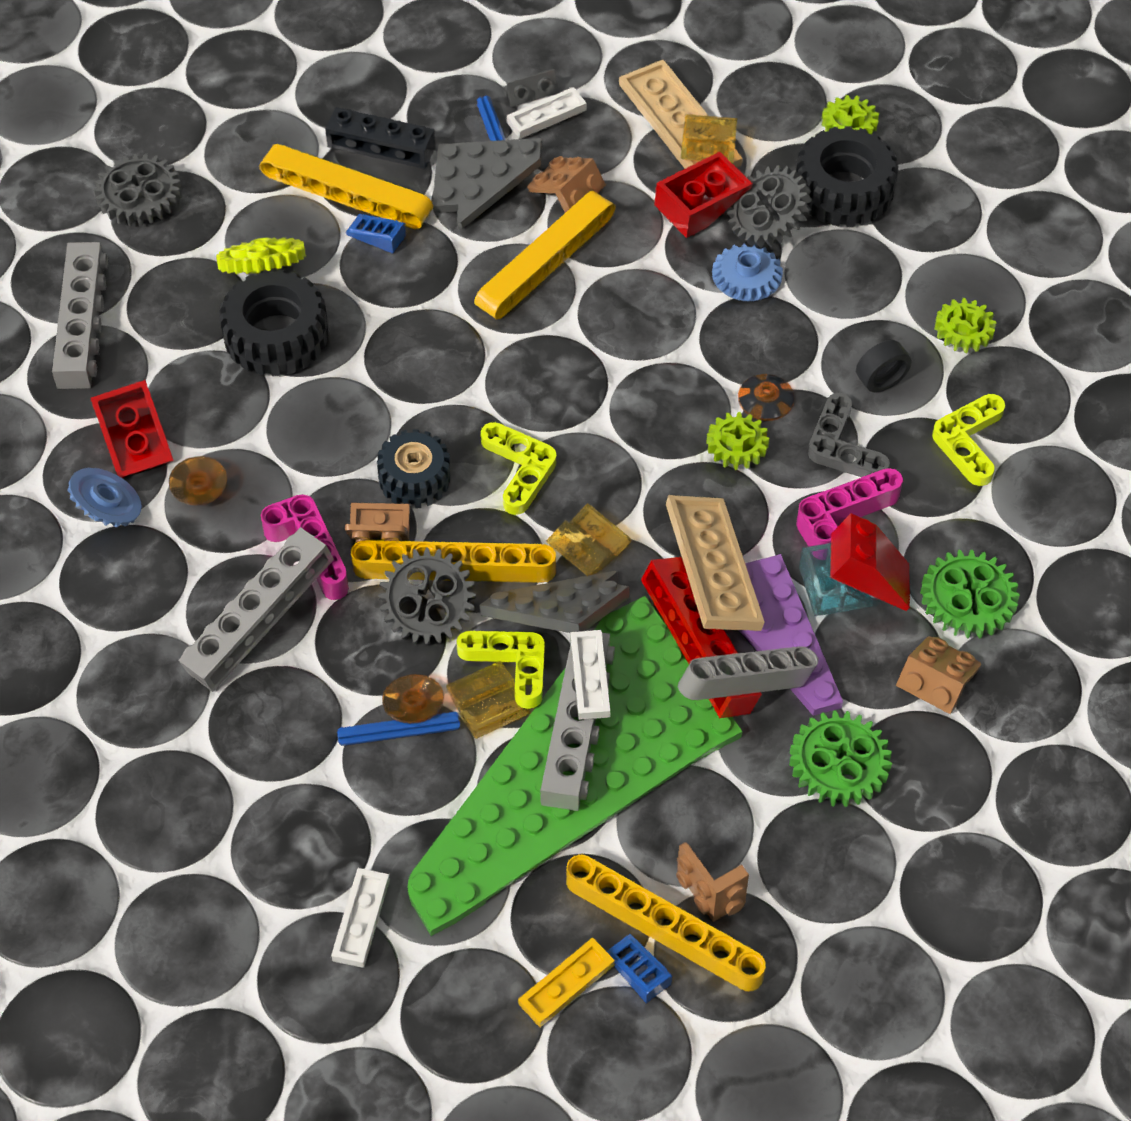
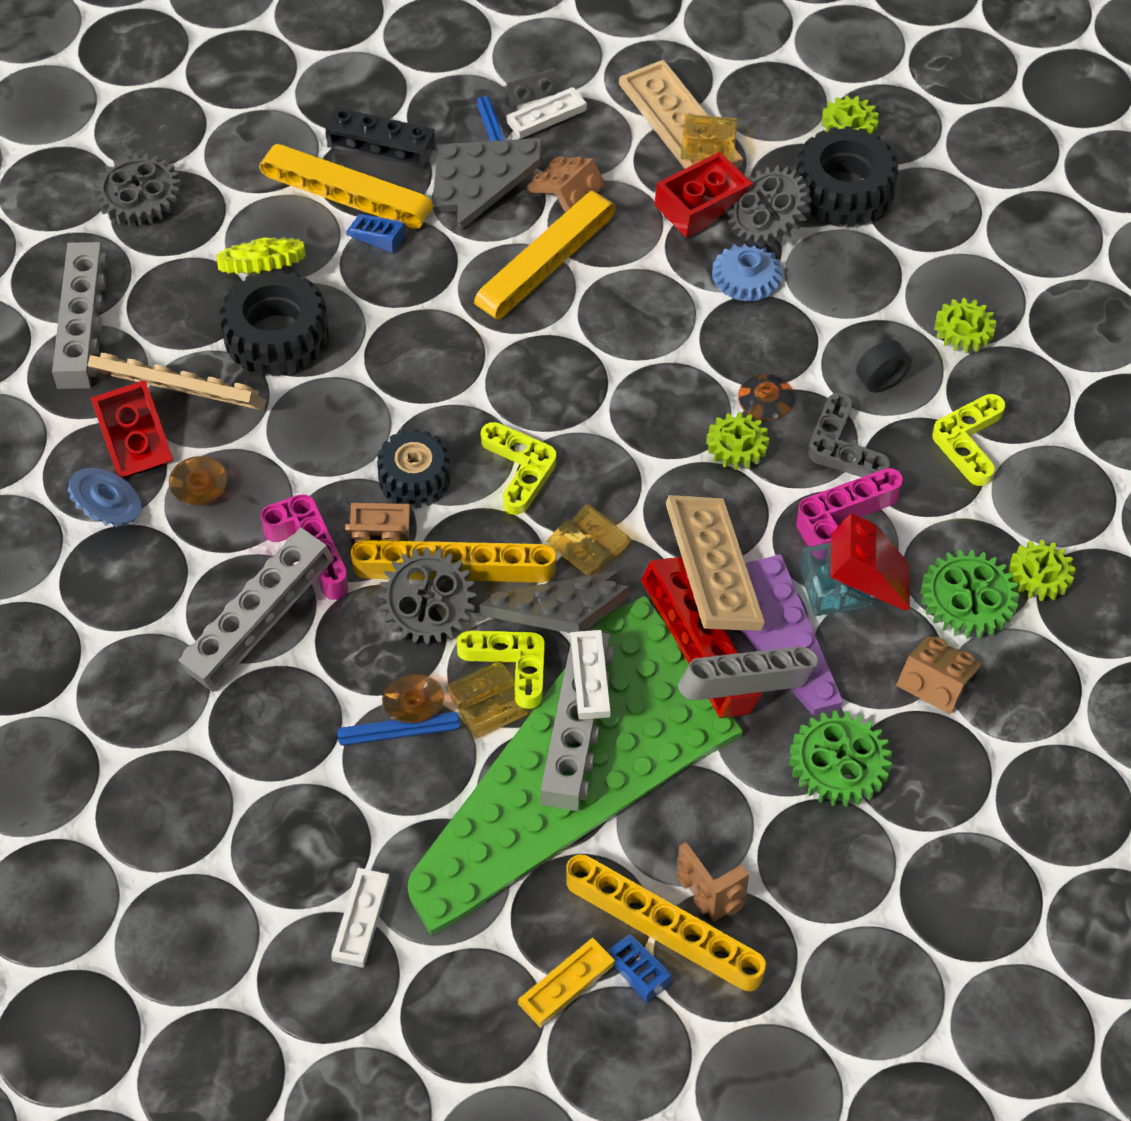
none -> tan plate [87,353,266,411]
none -> lime gear [1008,540,1075,601]

